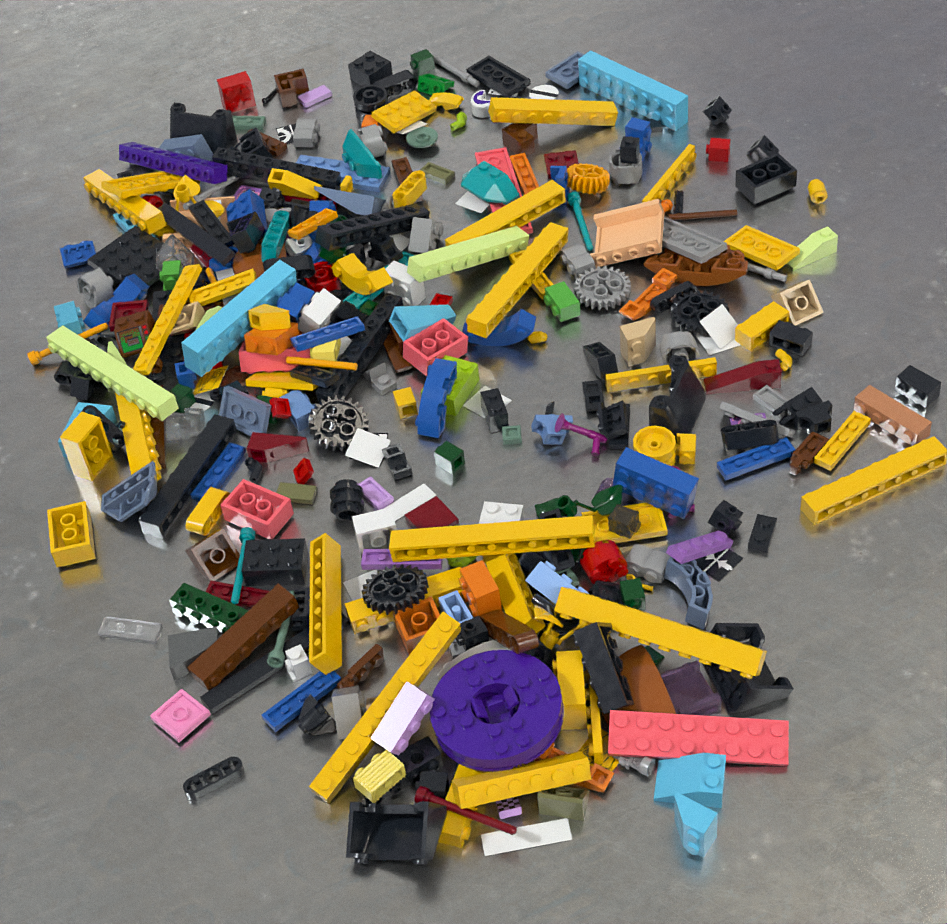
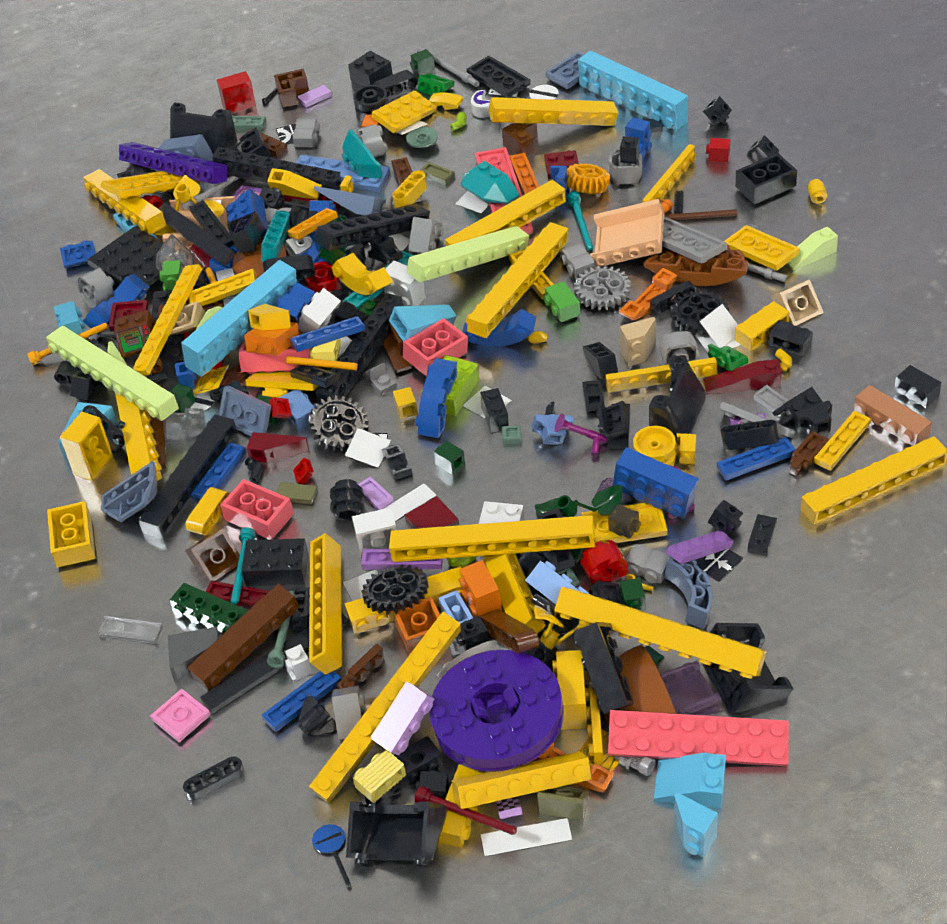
red plate [430,293,453,306] -> none
none -> blue piece [312,824,351,887]
none -> green bracket [708,344,749,371]

